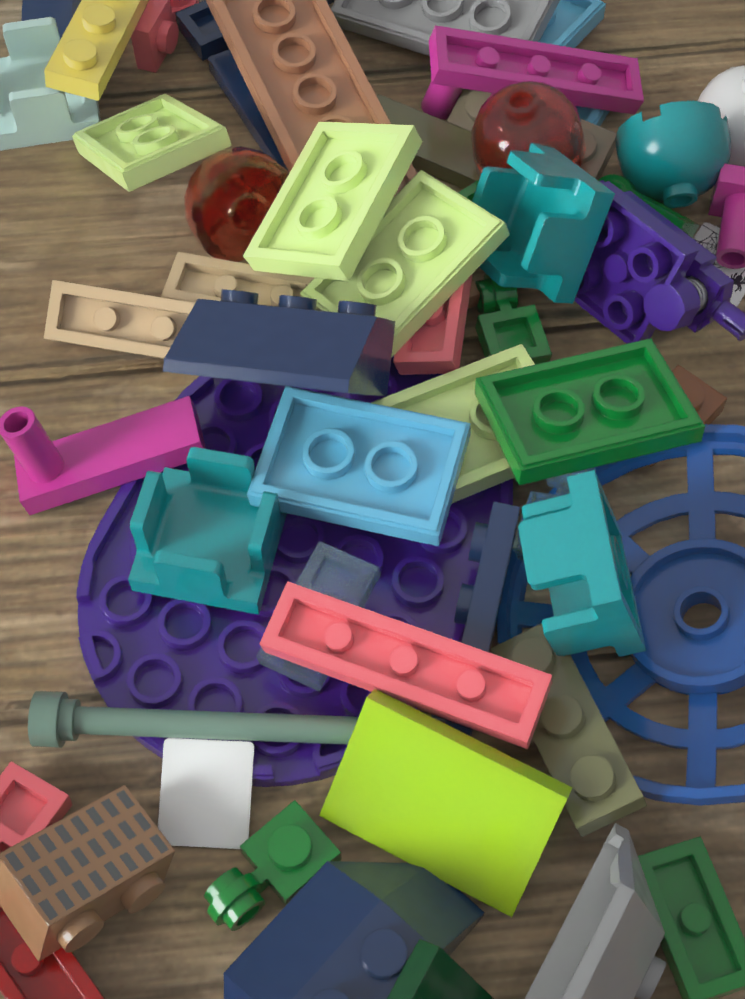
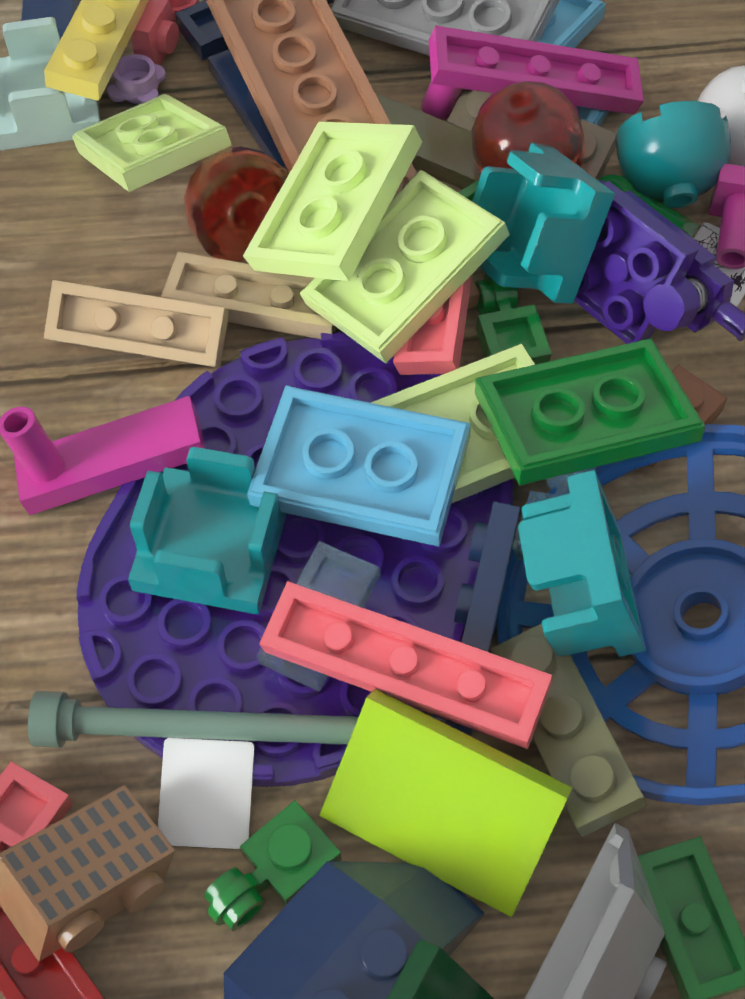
dark blue slope [163,289,395,396] -> none
none -> lavender plate [107,54,166,104]

